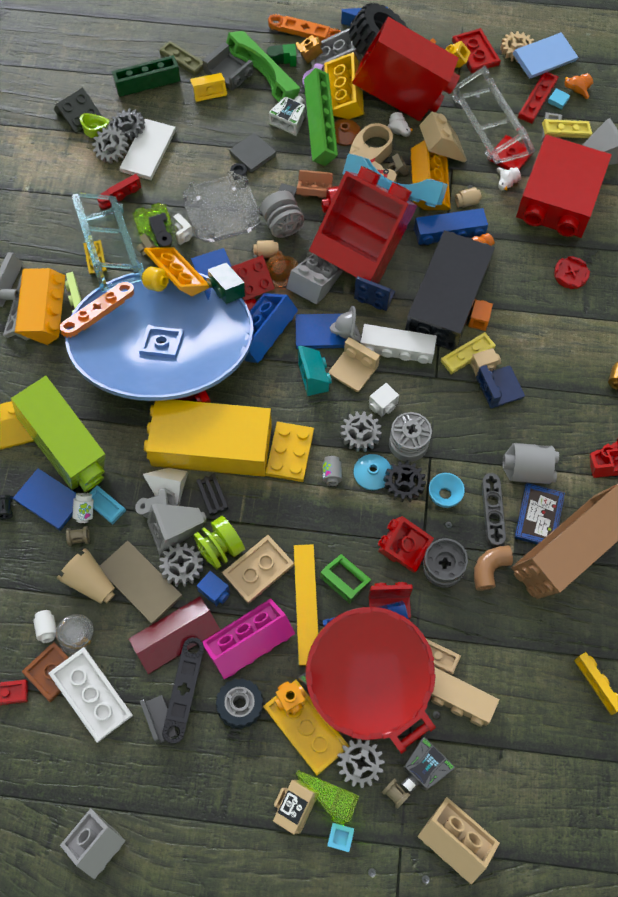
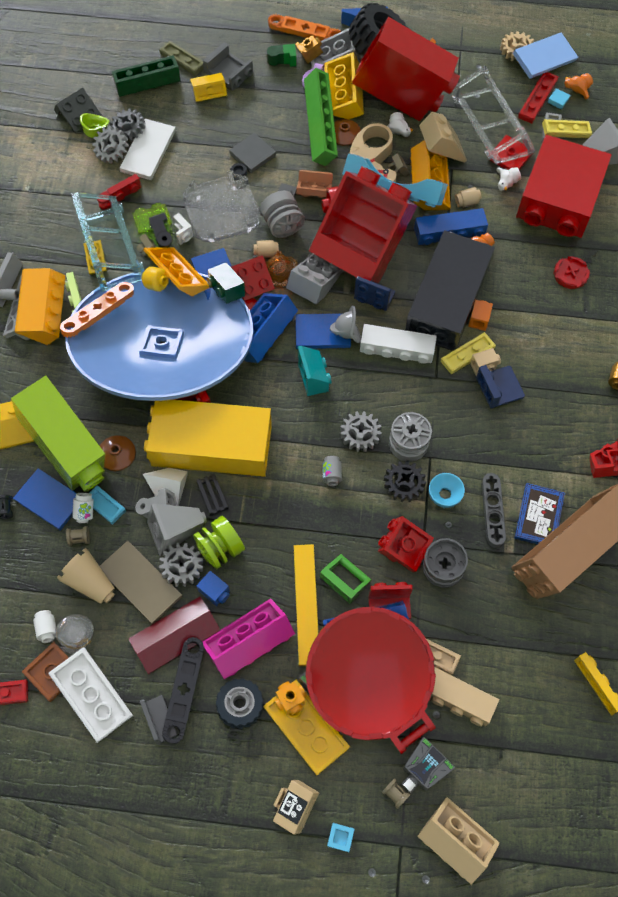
light grey slope [60,808,125,879] -> none
tan plate [222,535,294,604] -> none
bright green arch [226,31,300,102] -> none
yellow plate [266,422,314,482] -> none
white torso [269,96,305,136] -> none
clear neon green slope [296,770,359,826] -> none
tan bracket [329,337,380,392] -> none
light grey gear [336,739,384,788] -> none
medium azure dish [354,454,391,490] -> none
white brick [369,383,399,417] -> none
yellow brick [445,41,470,68] -> none
red tile [452,28,501,73] -> none
medium nougat cylinder [474,546,513,591] -> none
light grey cylinder [503,443,559,484] -> none
none -> dark orange dish [100,435,136,471]

